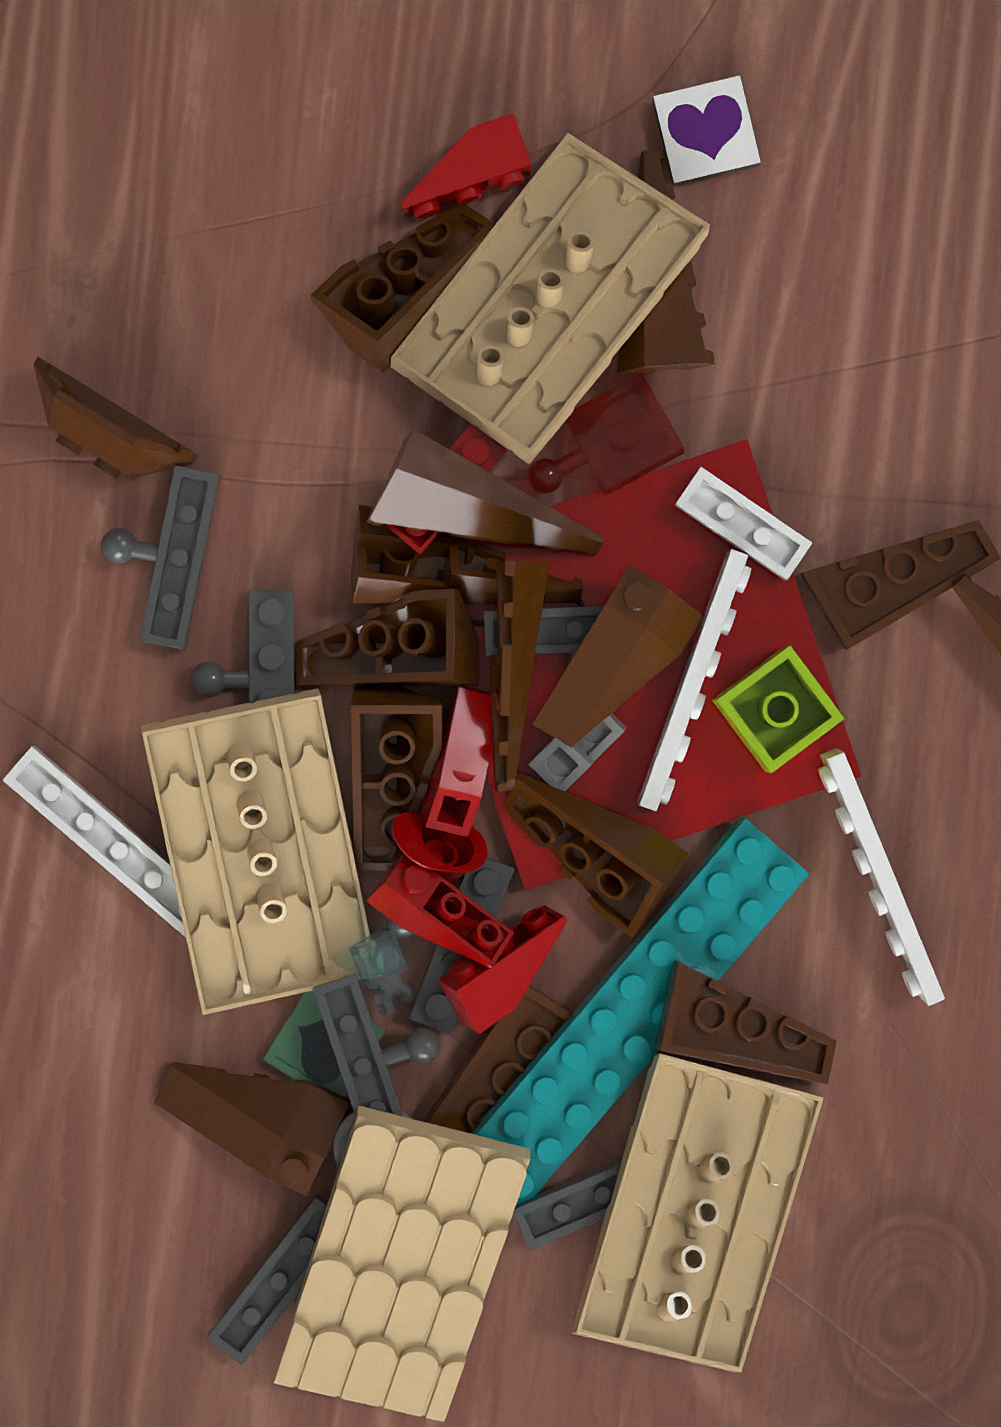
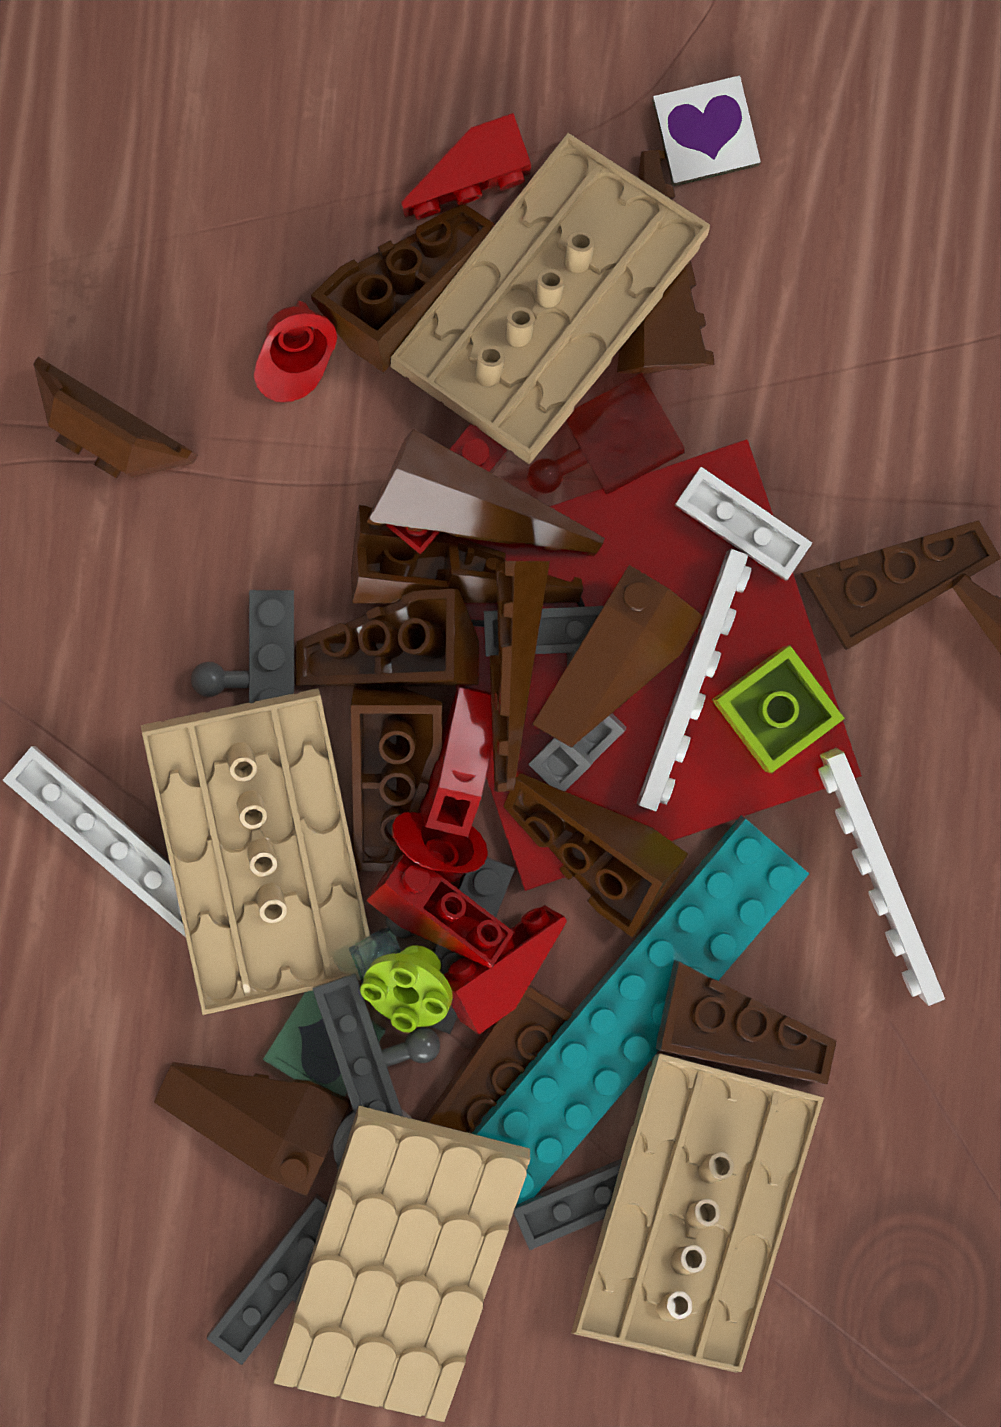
dark grey plate [101,465,221,650] -> none
none -> red piece [254,300,338,402]
none -> lime plate [360,945,453,1032]

